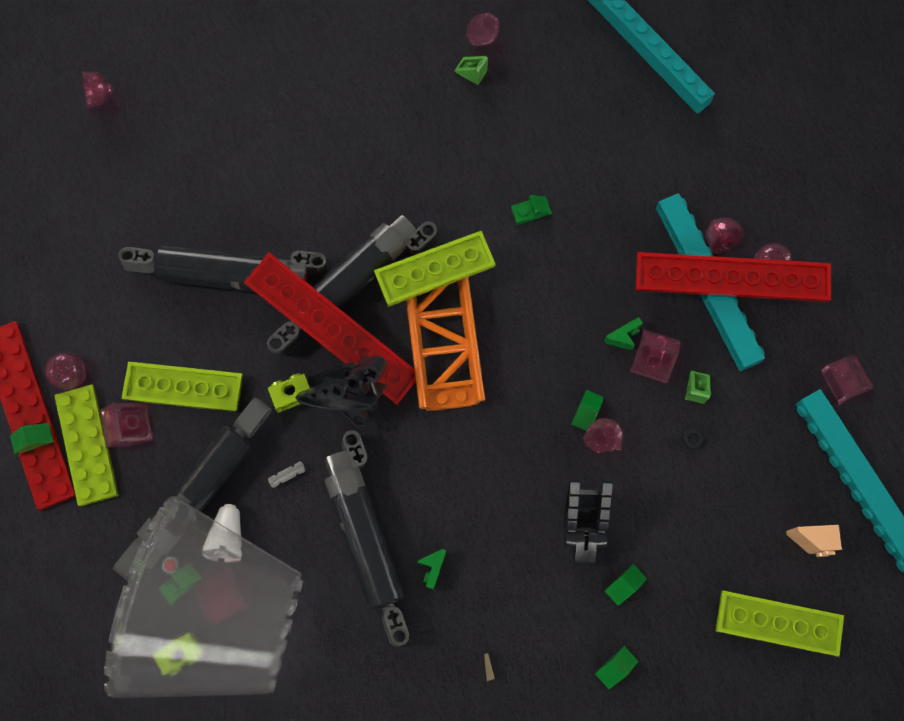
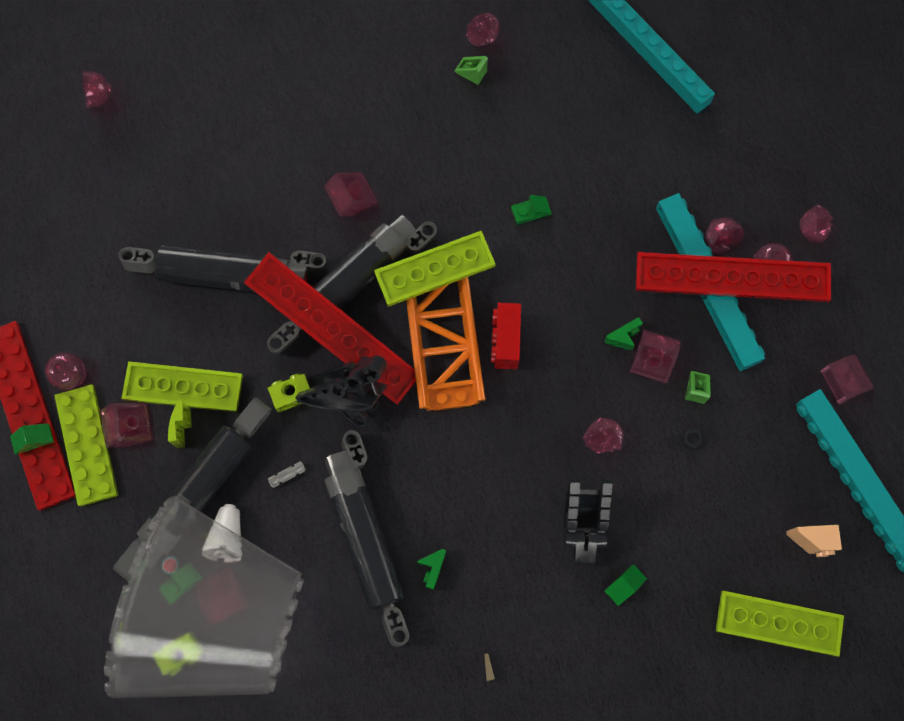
green slope [571,390,604,432] -> none
green slope [595,646,639,689] -> none
none -> lime slope [168,401,192,448]
none -> clear pink slope [324,172,378,217]
none -> red brick [491,303,521,369]
none -> clear pink hair [800,204,833,243]

